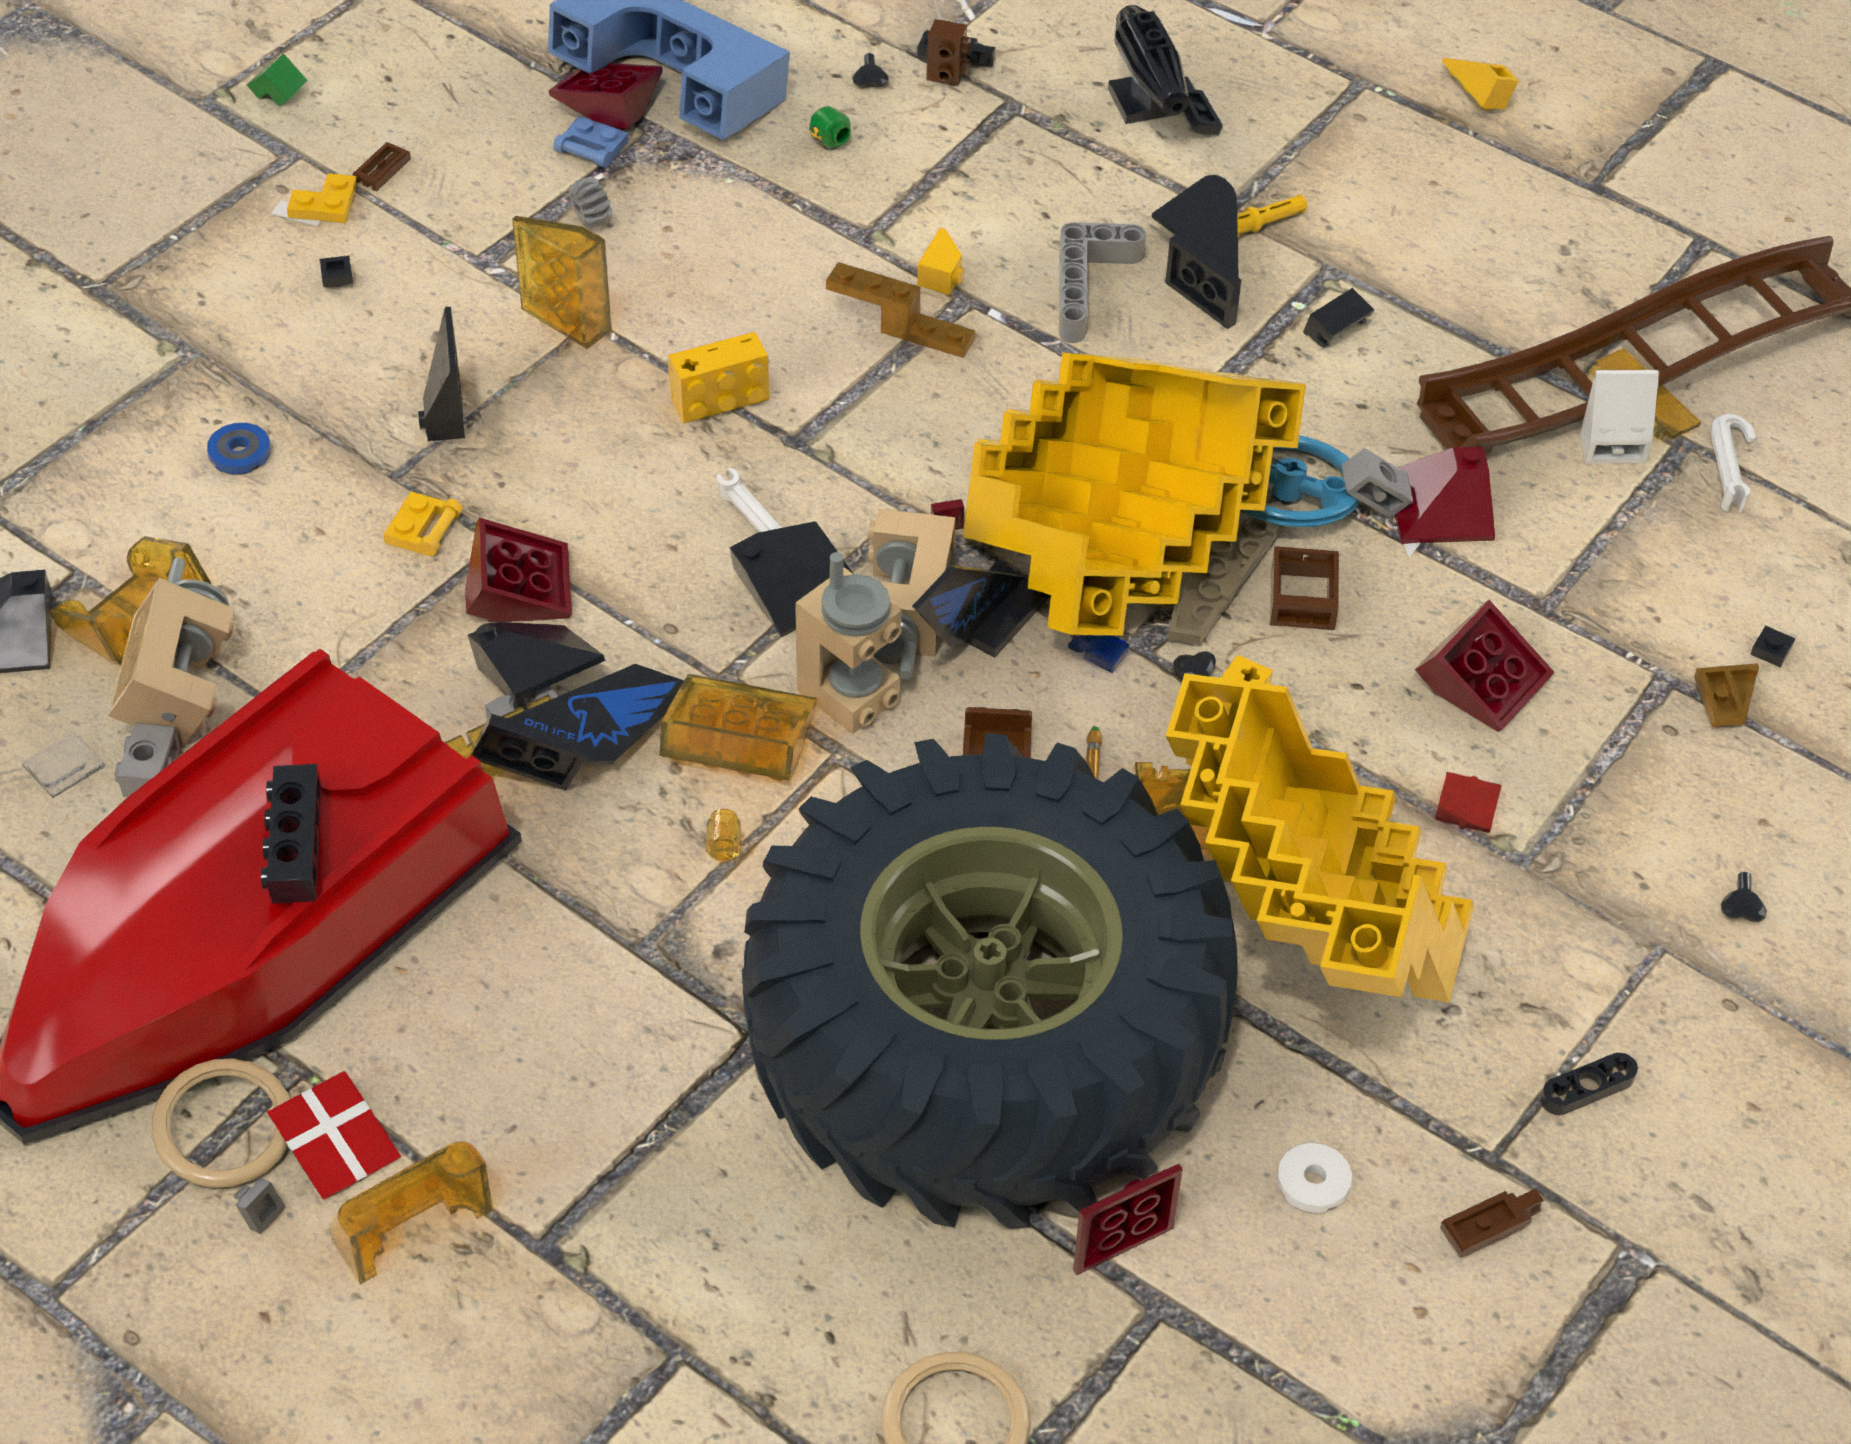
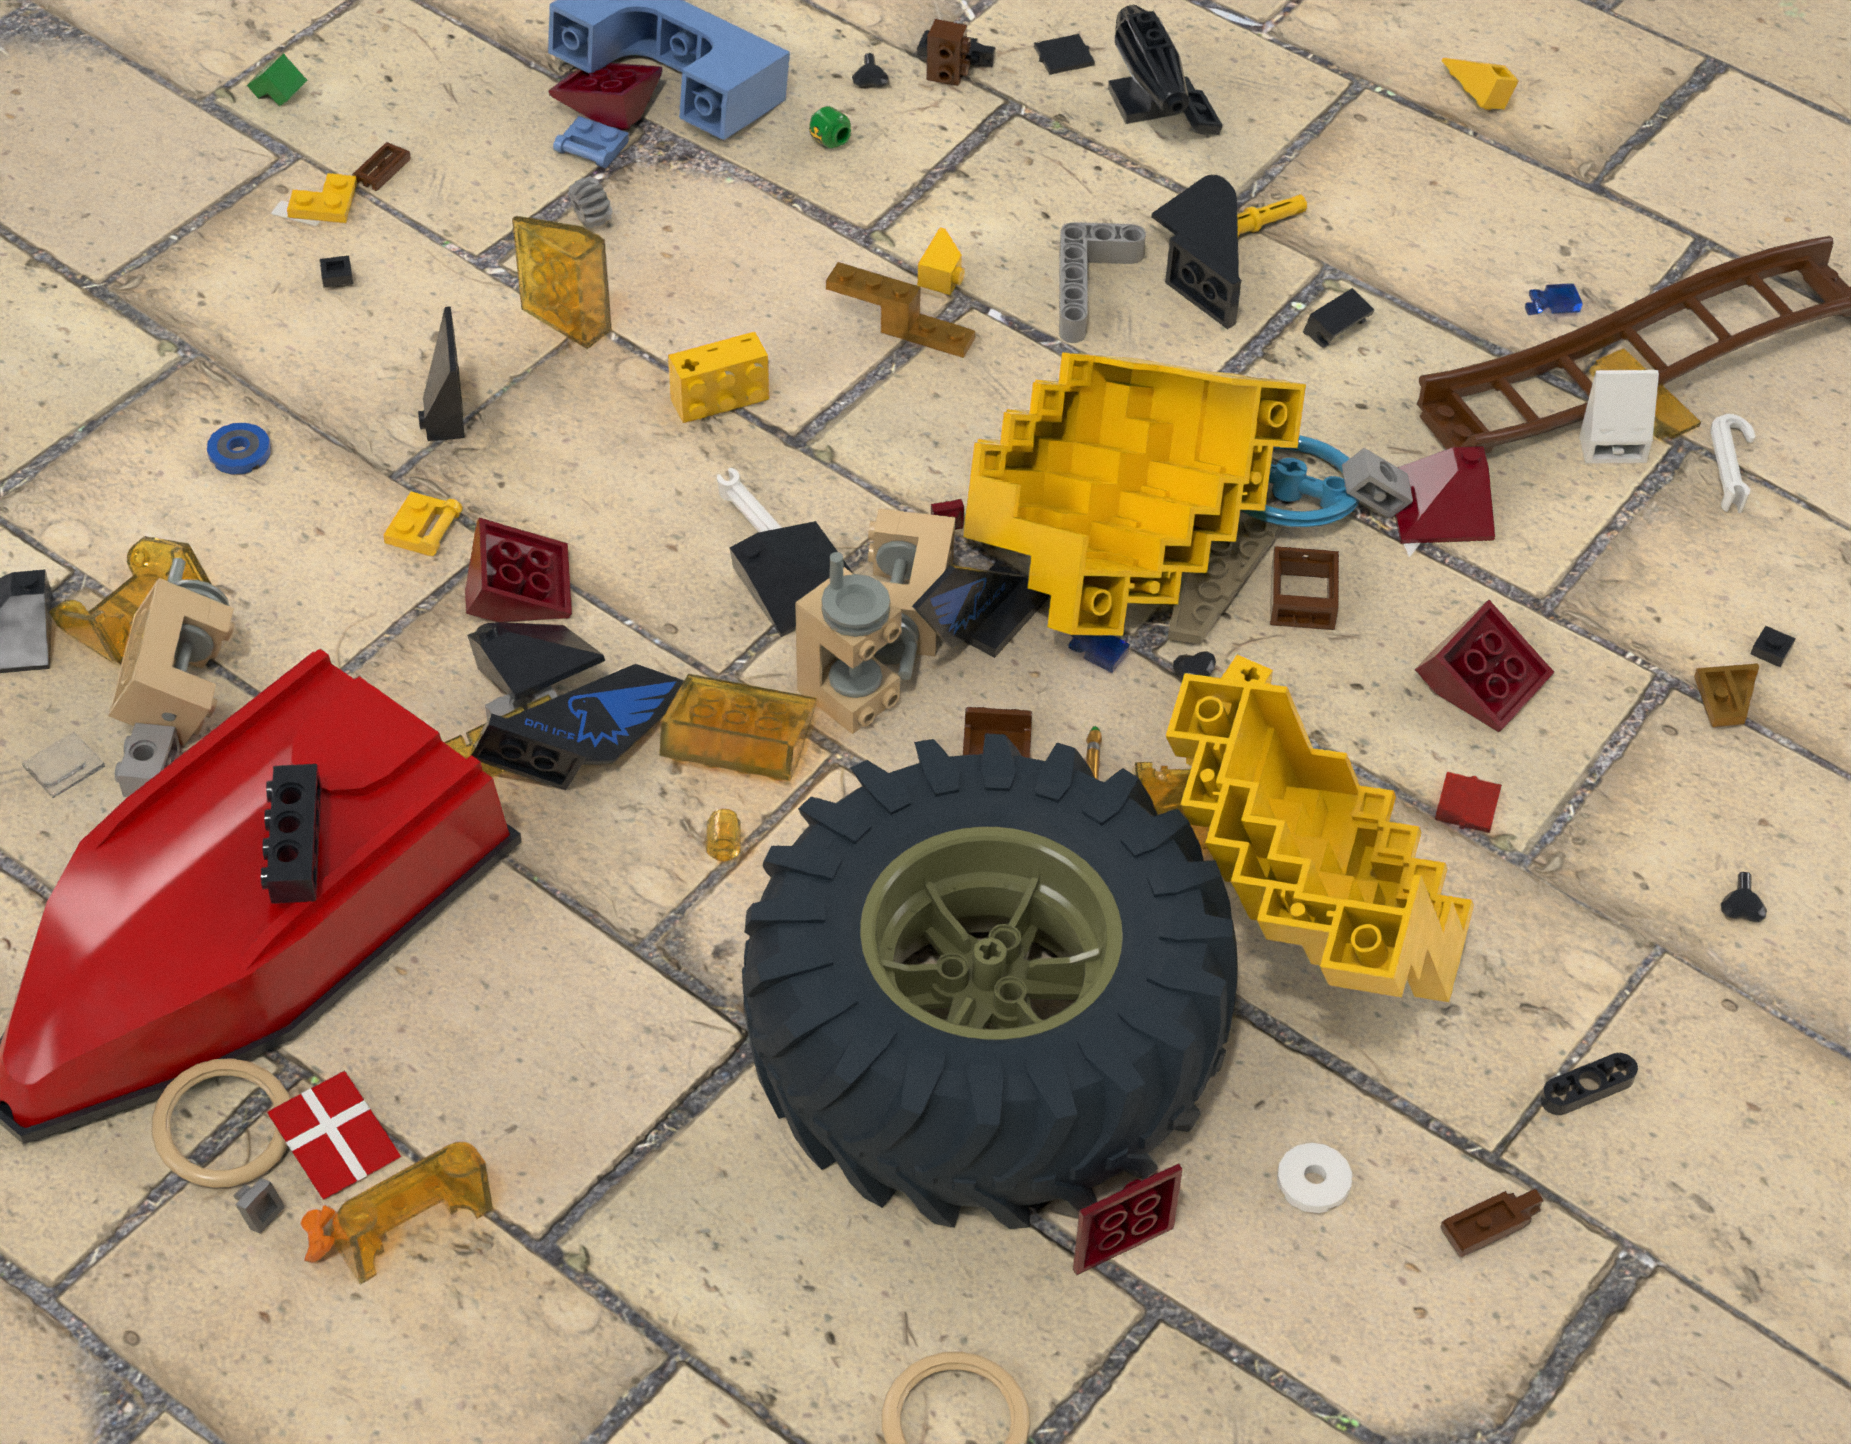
none -> orange piece [300,1205,335,1263]
none -> black piece [1034,34,1095,75]
none -> clear blue plate [1524,283,1583,315]

